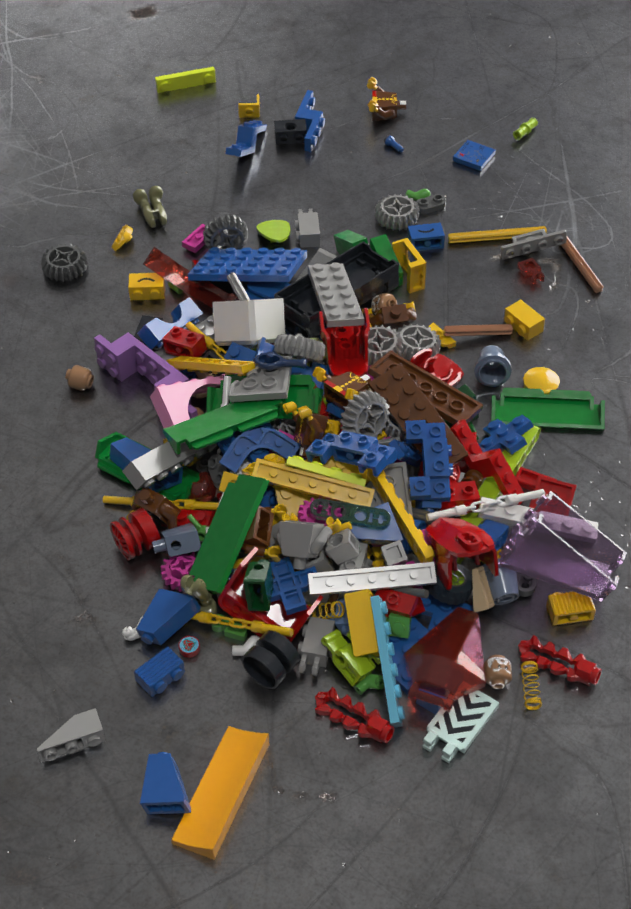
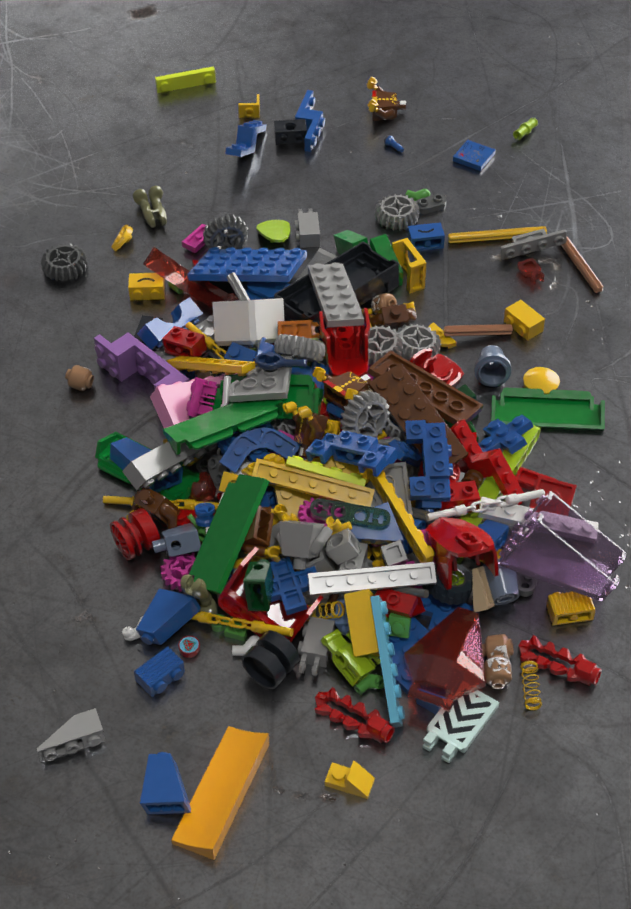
none -> dark pink hinge [186,377,218,417]
none -> blue wheel [195,502,215,527]
none -> orange hinge [278,320,320,339]
none -> yellow slope [325,761,375,799]
none -> medium nougat head [481,634,514,660]

